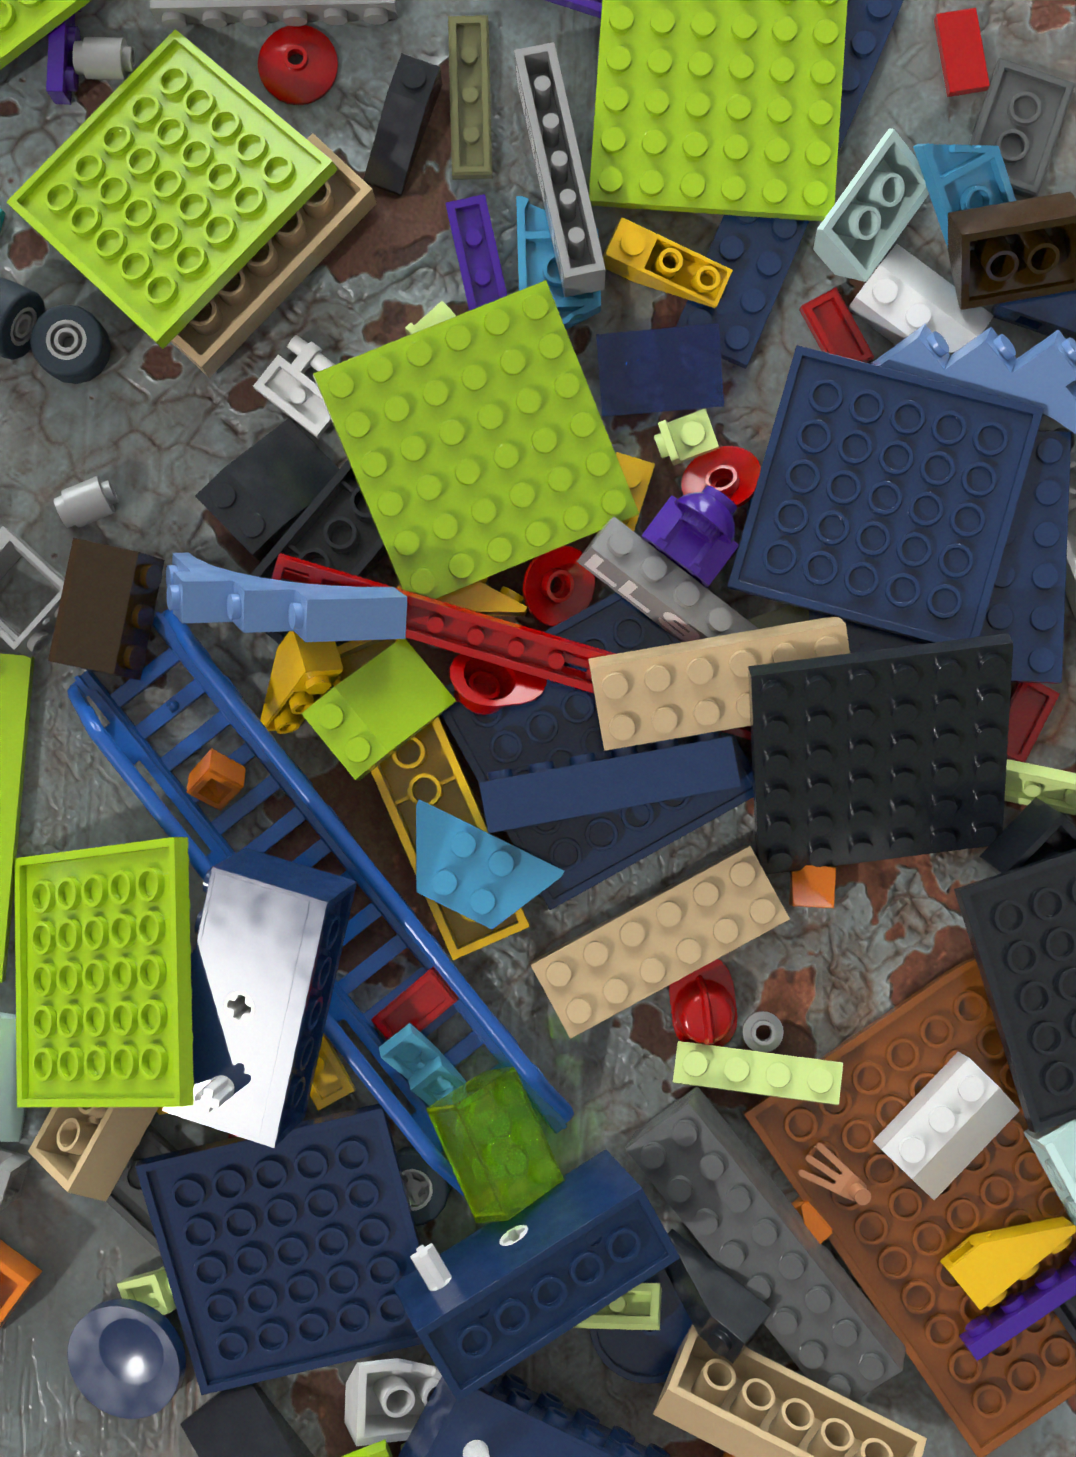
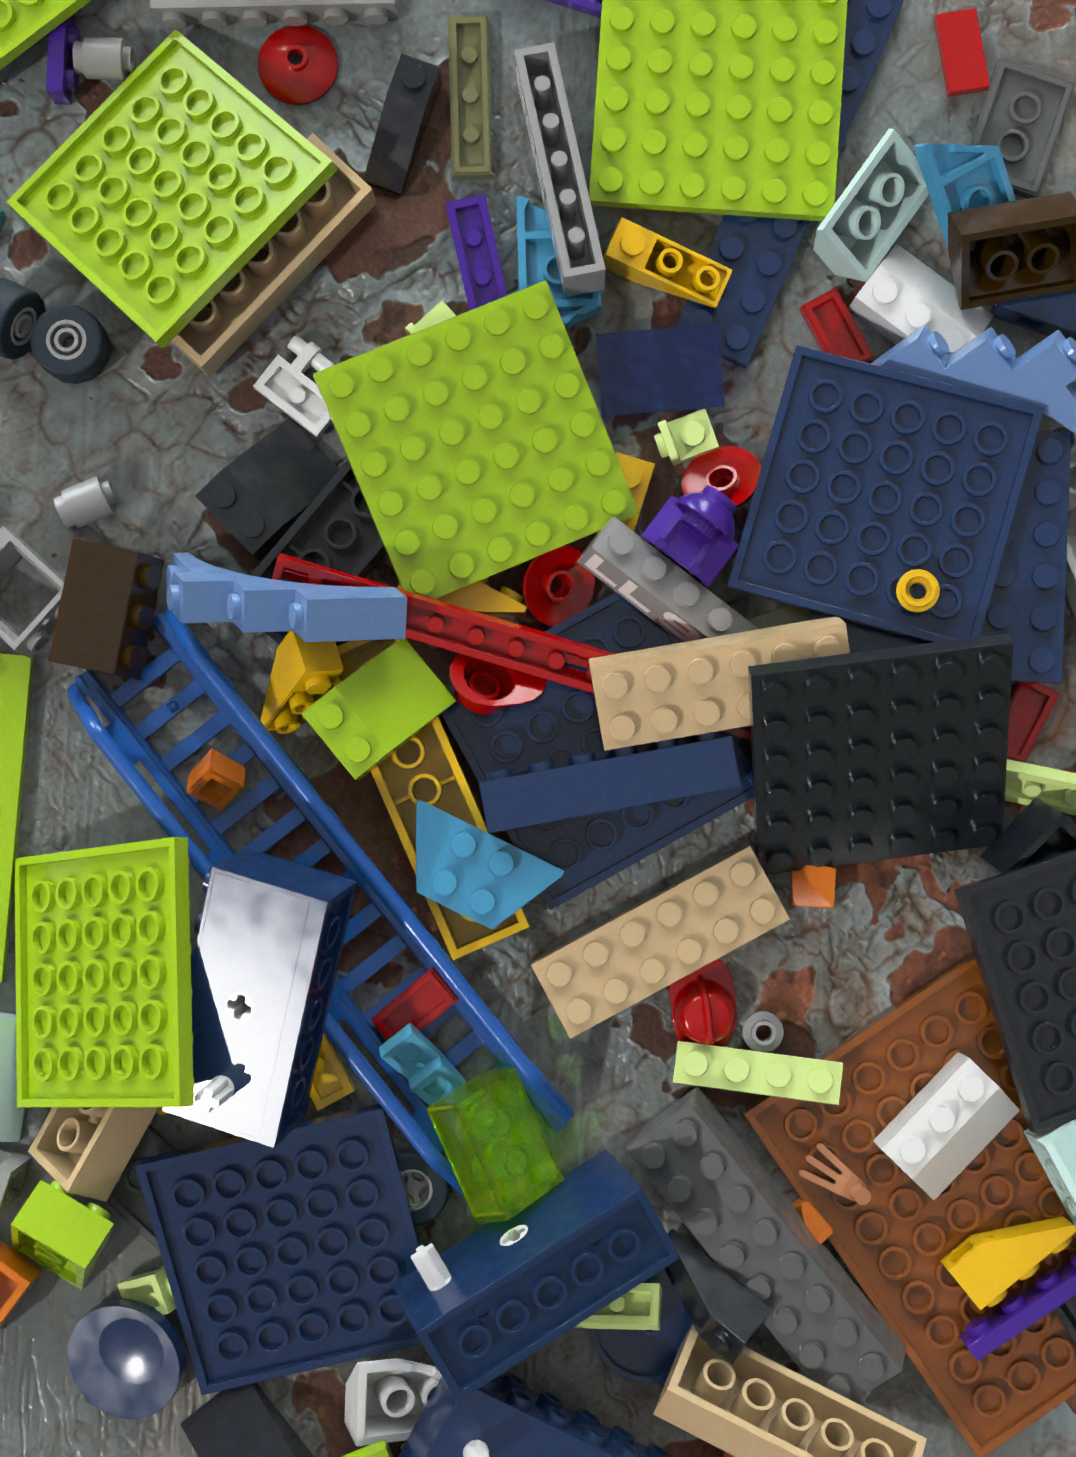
none -> lime slope [11,1180,114,1290]
none -> yellow plate [896,569,940,613]

